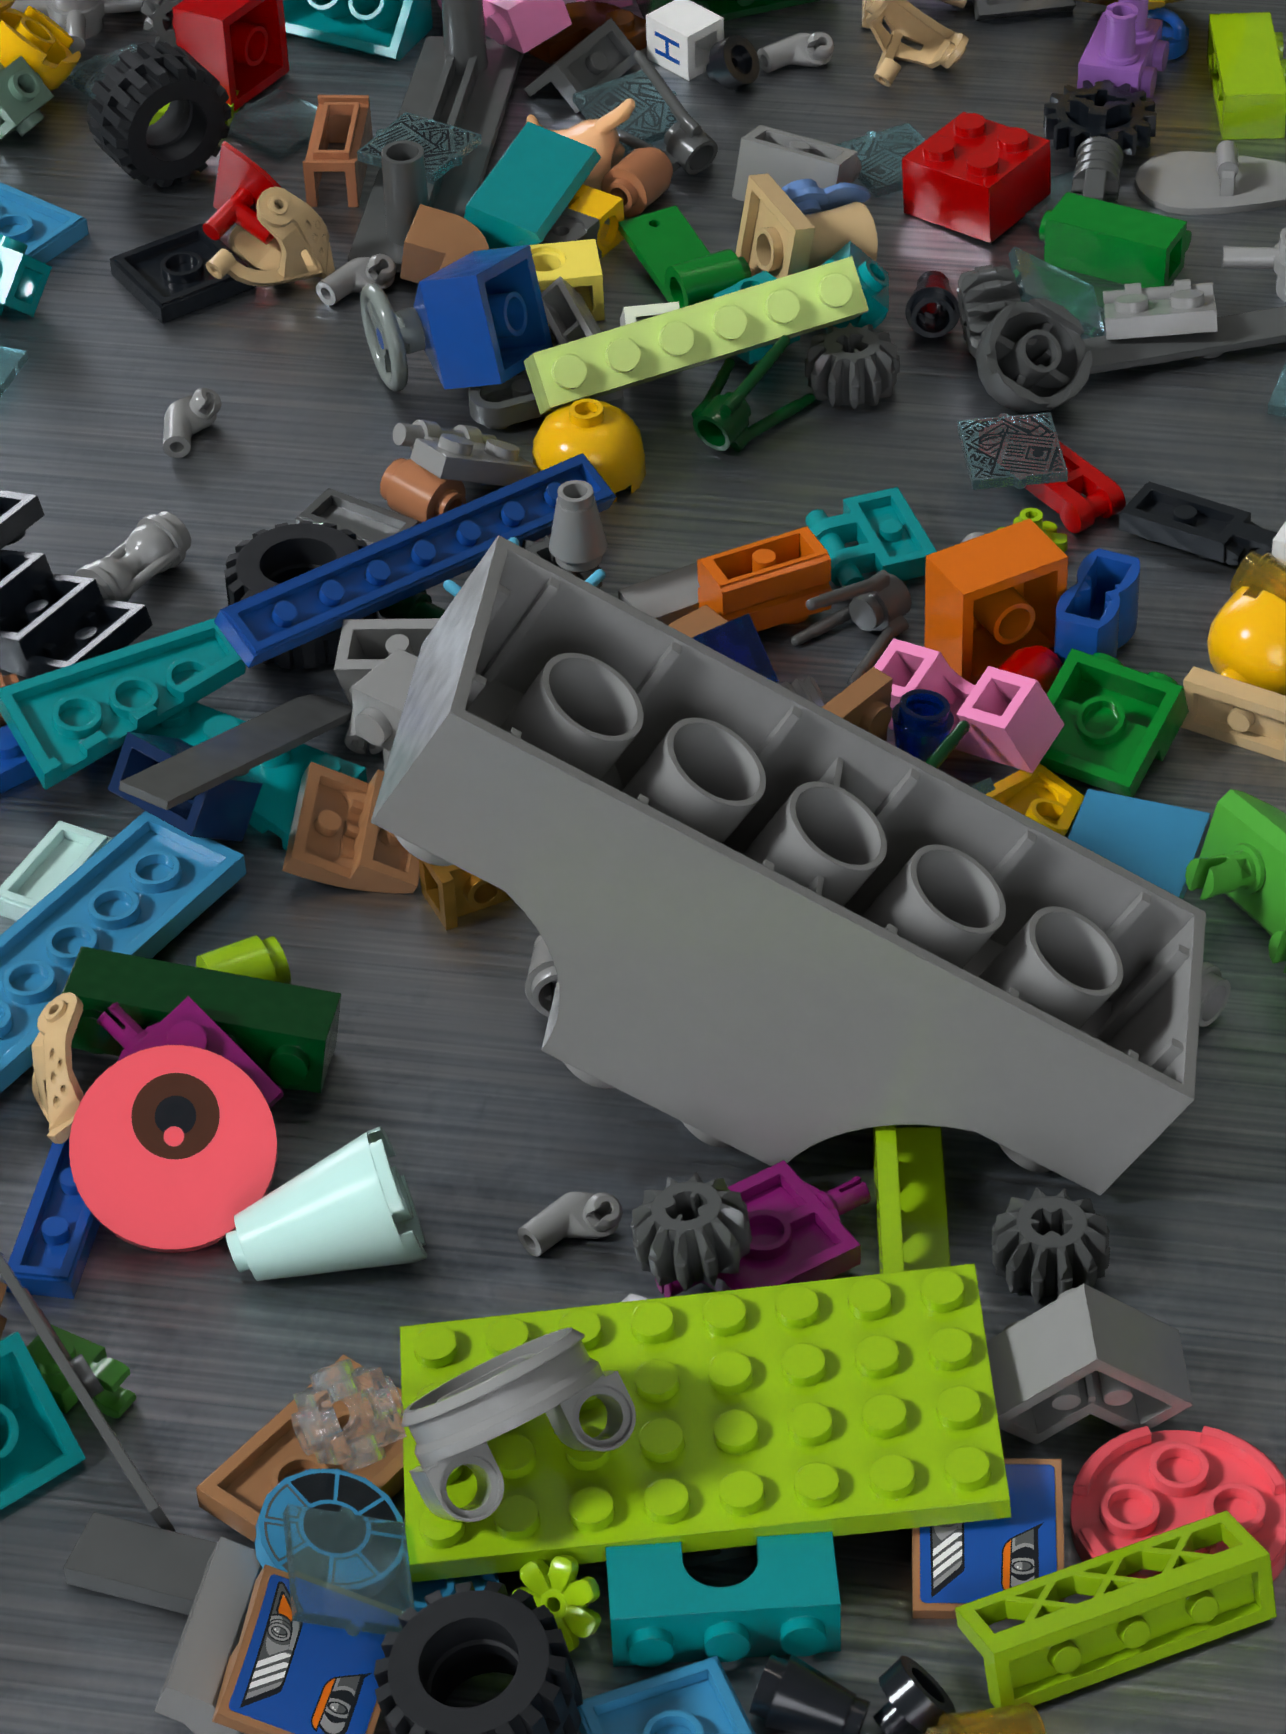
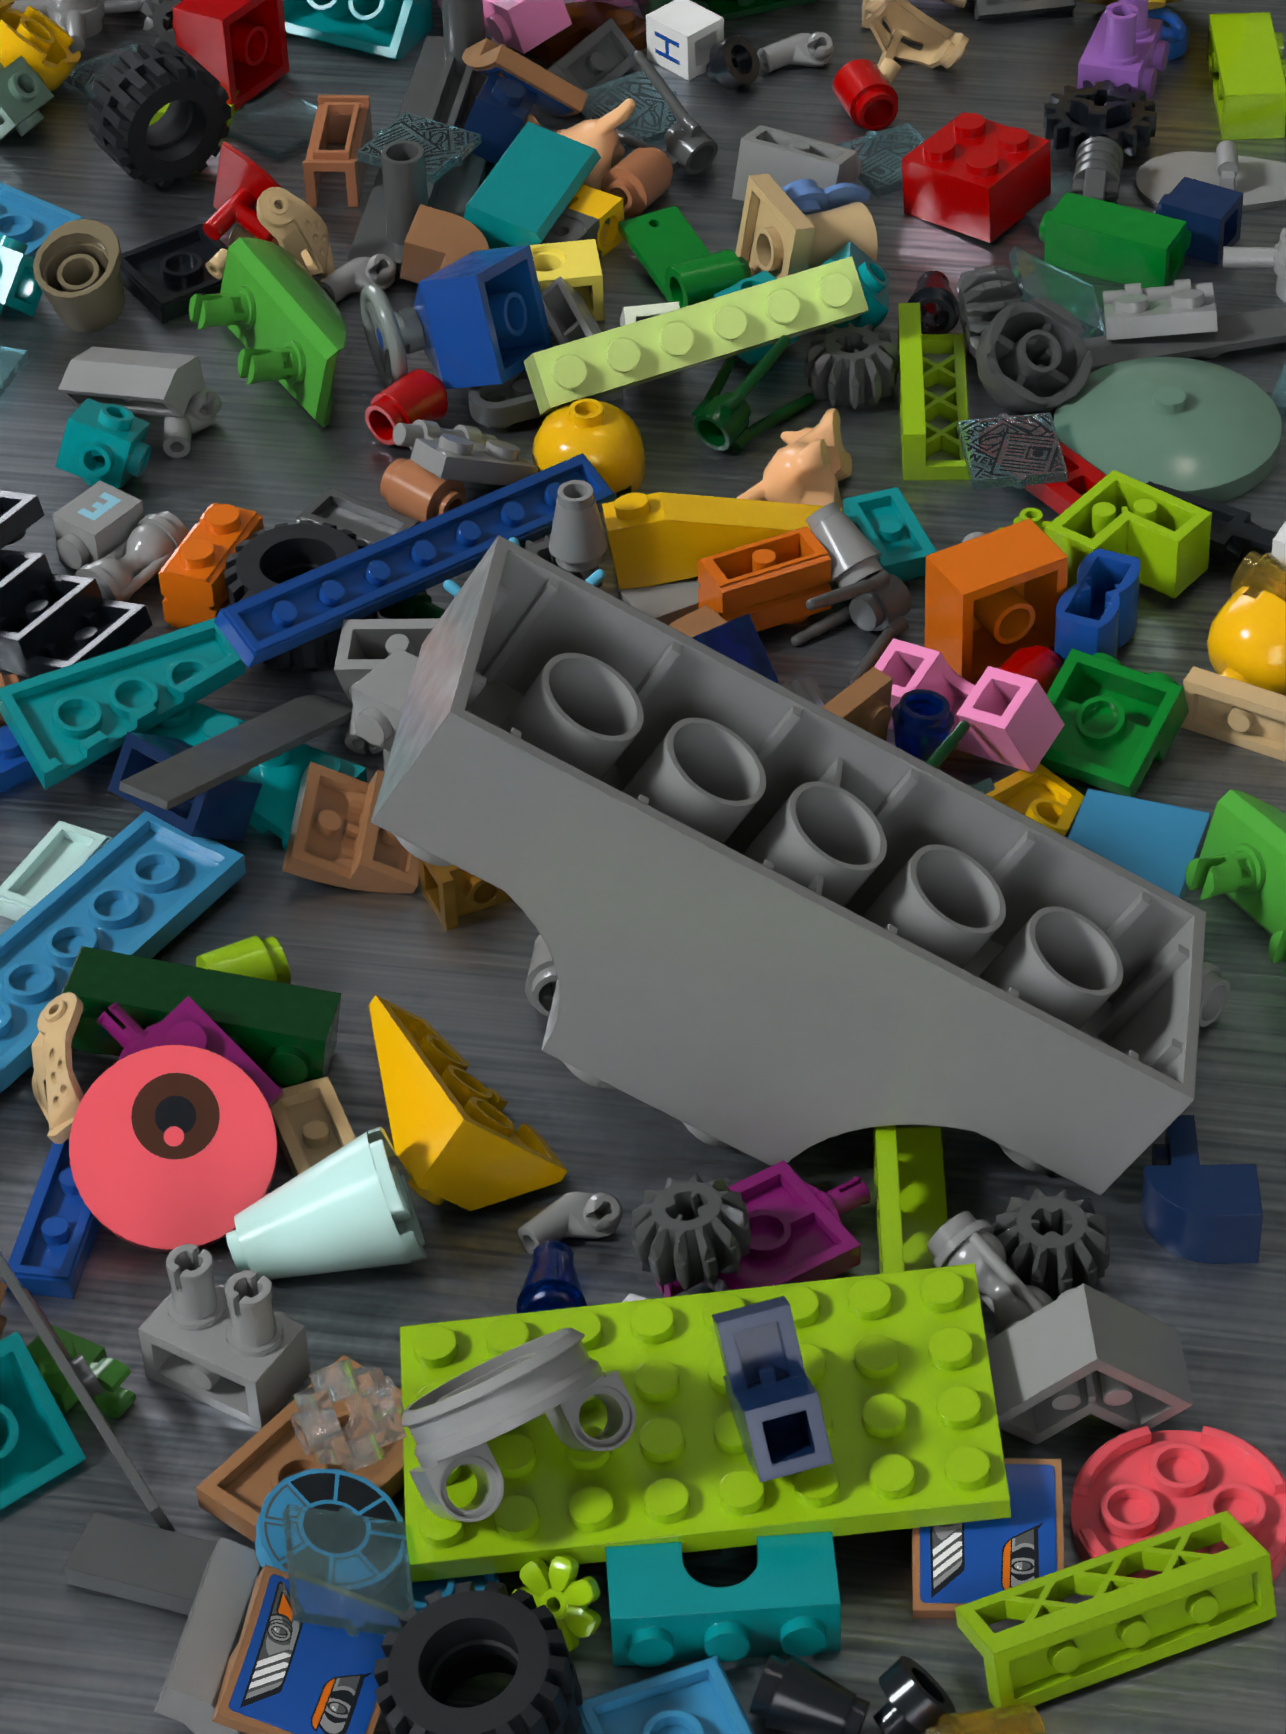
none -> dark tan hat [33,219,125,333]
none -> light grey brick [52,481,145,570]
none -> teal brick [55,398,152,490]
none -> light grey piece [58,346,206,417]
none -> light grey brick [138,1244,311,1429]
none -> orange brick [158,503,264,629]
none -> bright green piece [189,237,347,428]
none -> tan plate [270,1076,356,1177]
none -> red brick [365,369,448,445]
none -> yellow wedge [368,995,568,1211]
none -> dark blue brick [456,72,538,164]
none -> medium nougat slope [462,38,588,117]
none -> clear blue cone [516,1241,587,1314]
none -> yellow wedge [602,492,842,589]
none -> brick [712,1296,834,1483]
none -> light nougat animal [737,408,853,507]
none -> light grey cone [806,502,884,588]
none -> red brick [833,59,898,131]
none -> lime fence [898,303,972,481]
none -> light grey piece [927,1211,1053,1334]
none -> lime brick [1045,470,1212,598]
none -> sand green dish [1053,357,1282,503]
none -> dark blue brick [1141,1115,1263,1264]
none -> dark blue brick [1156,177,1243,265]

